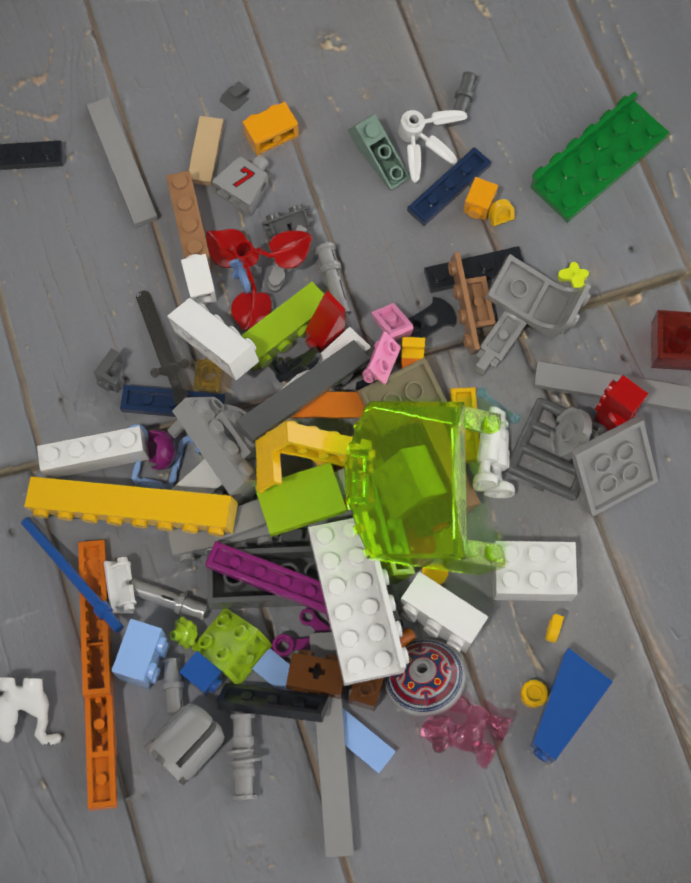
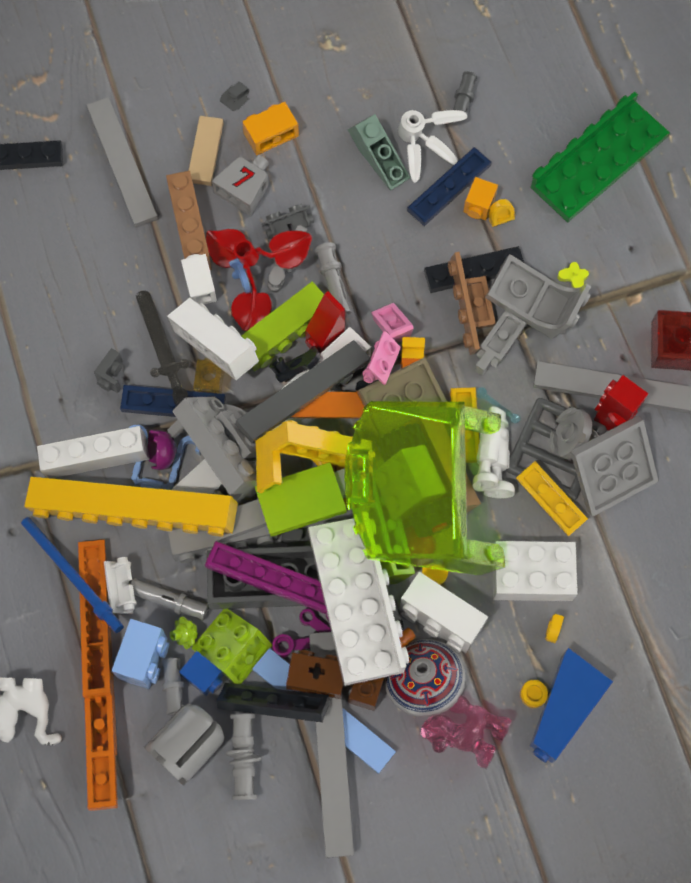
black piece [408,297,455,338] -> none
none -> yellow tile [515,461,588,536]

